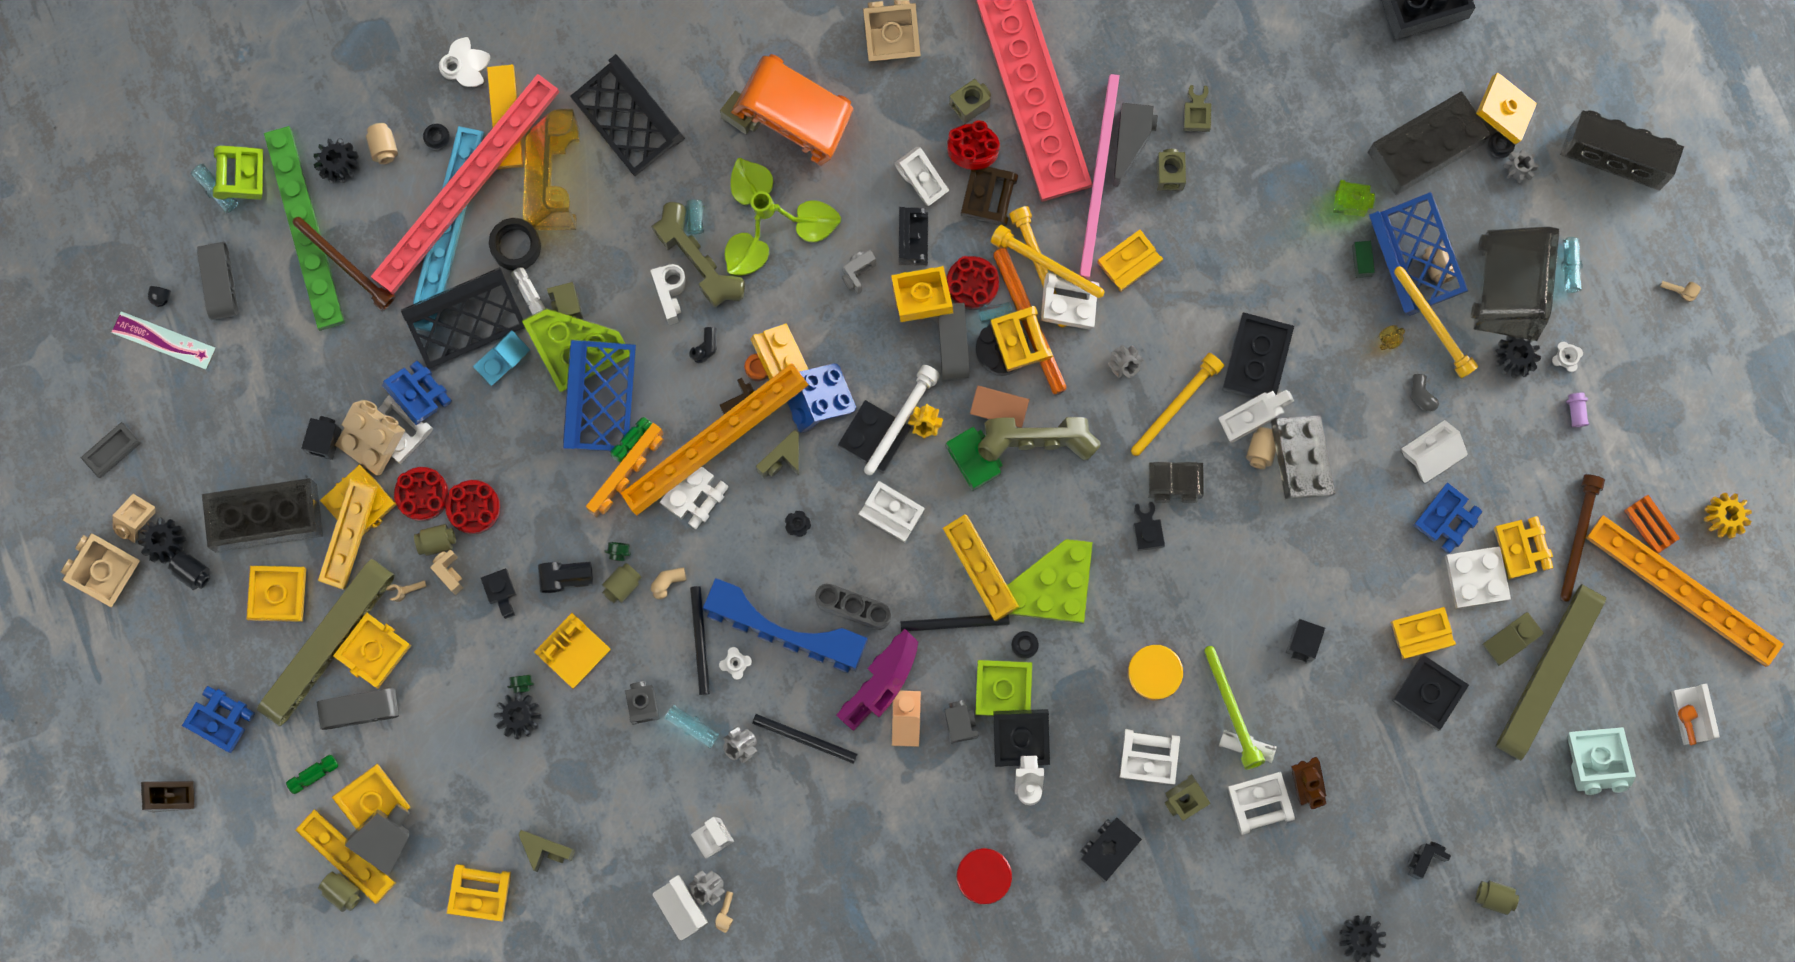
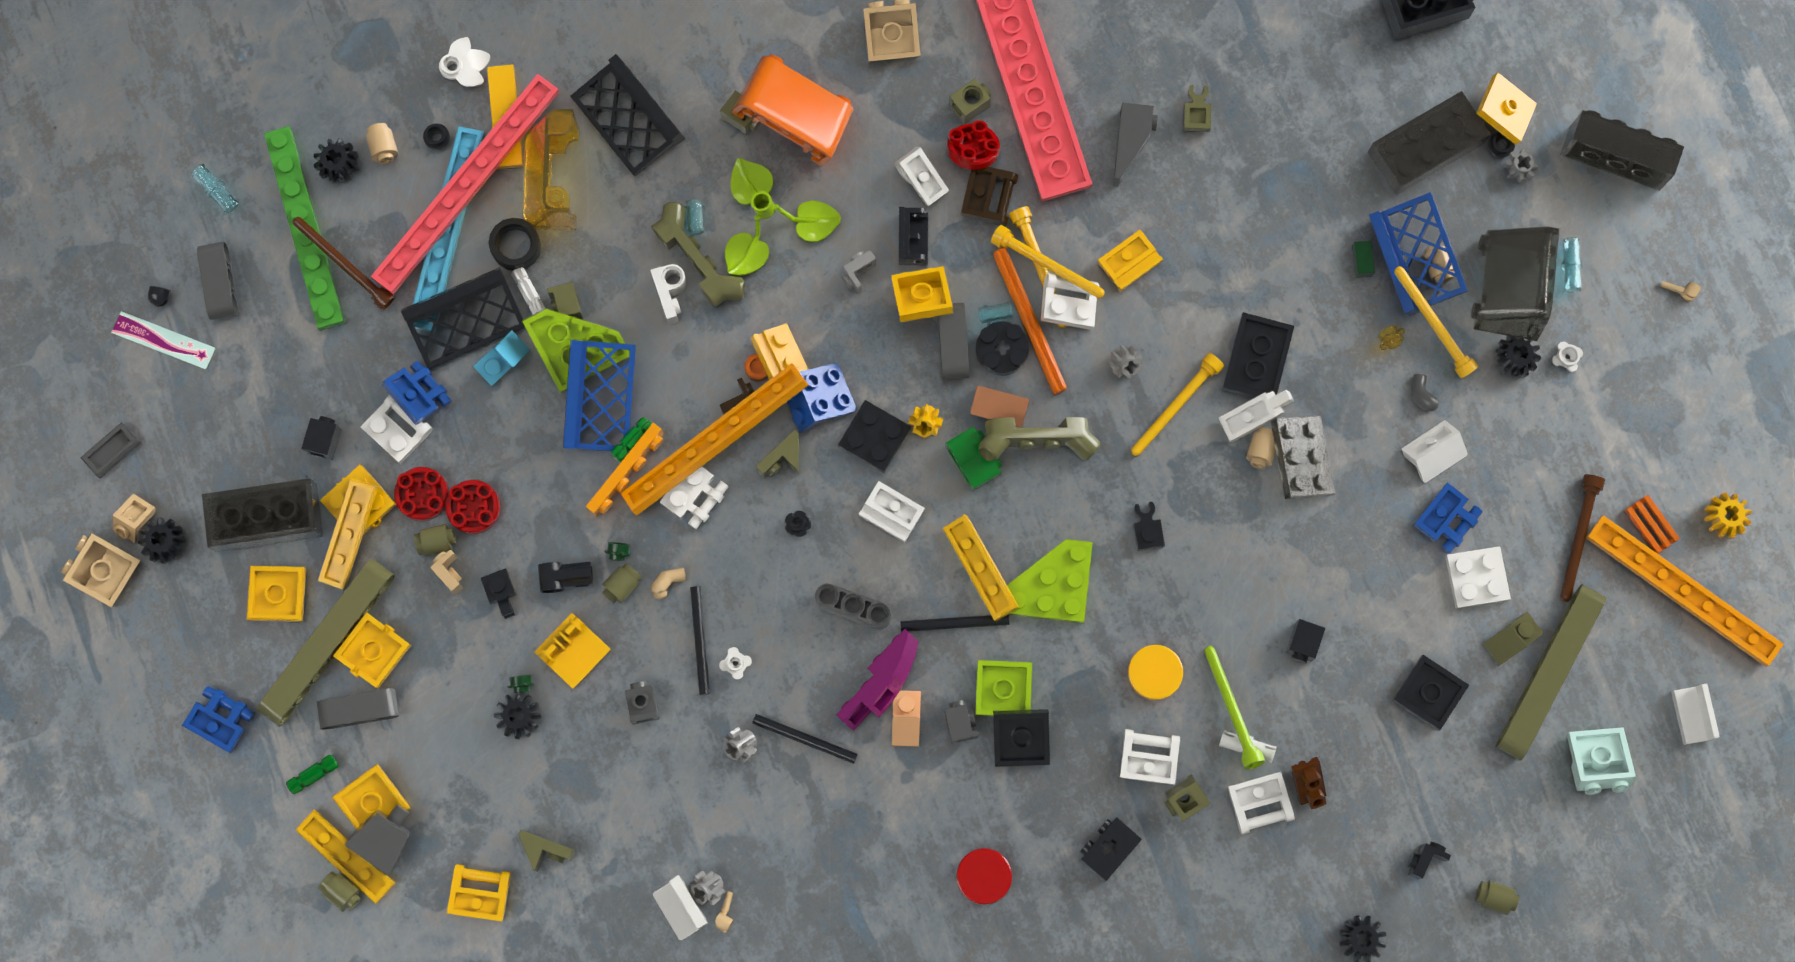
dark brown slope [141,781,194,813] -> none
black brick [168,552,210,590] -> none
lime plate [213,146,263,200] -> none
tan plate [335,400,405,476] -> none
tan hand [386,580,427,602] -> none
clear light blue pin [664,704,720,749] -> none
black arm [689,327,717,363] -> none
white plate [691,817,734,859] -> none
blue arch [703,578,868,673] -> none
white piece [864,365,940,475] -> none
red tile [946,256,999,310] -> none
yellow plate [990,306,1053,372] -> none
black plate [1011,631,1039,659] -> none
white hips [1014,756,1044,805] -> none
bright pink tile [1079,74,1120,280] -> none
clear smoke brick [1148,462,1204,503] -> none
olive brick [1156,149,1186,191] -> none
clear neon green brick [1333,180,1375,217] -> none
yellow plate [1390,607,1456,660] -> none
yellow plate [1494,516,1554,580] -> none
lavender pin [1566,393,1589,427] -> none
orange hand [1678,705,1698,745] -> none

